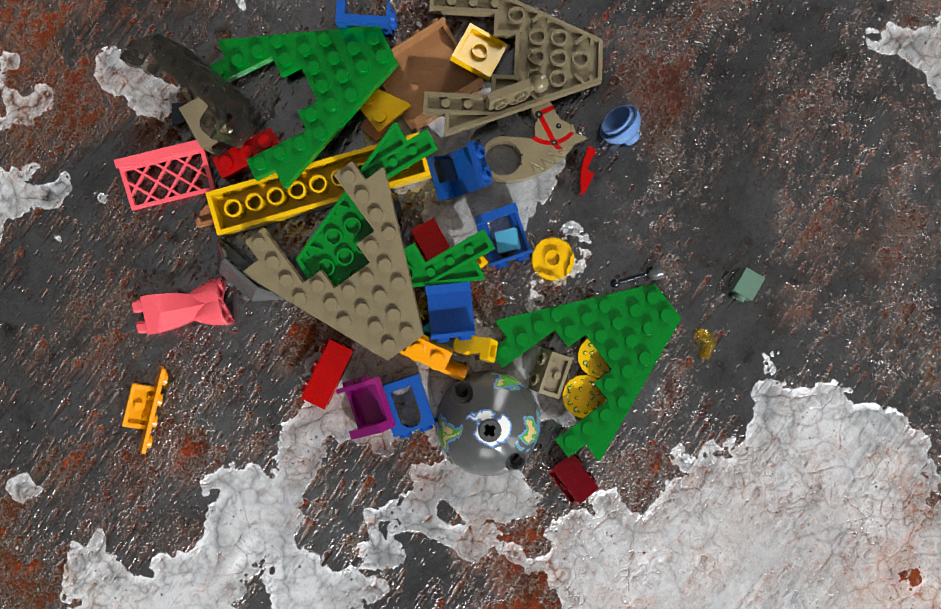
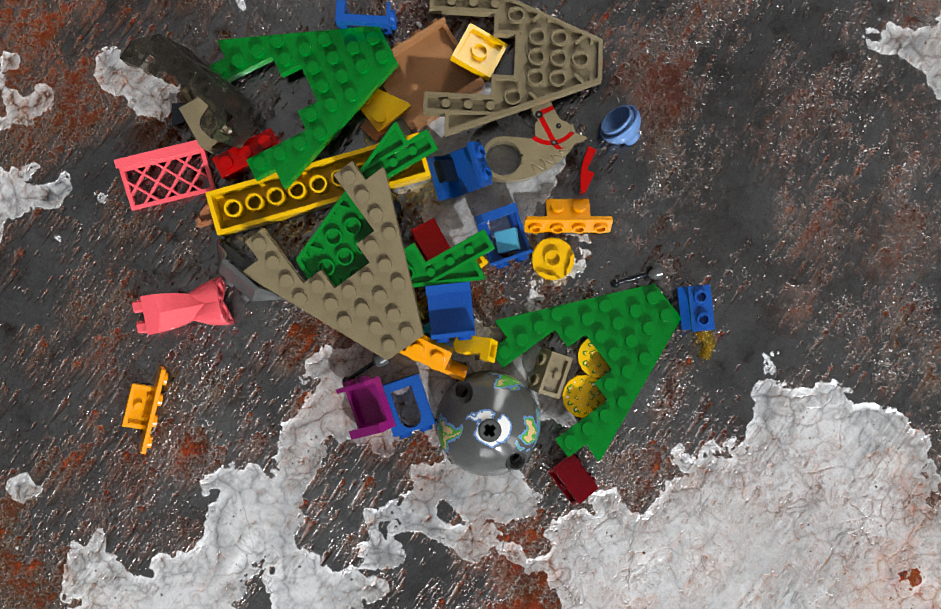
red brick [300,338,356,410] -> none
dark tan plate [486,74,549,111] -> none
sand green brick [728,267,765,302] -> none
none -> hinge [342,353,390,383]
none -> light orange bracket [524,199,613,234]
none -> blue panel [675,284,715,332]

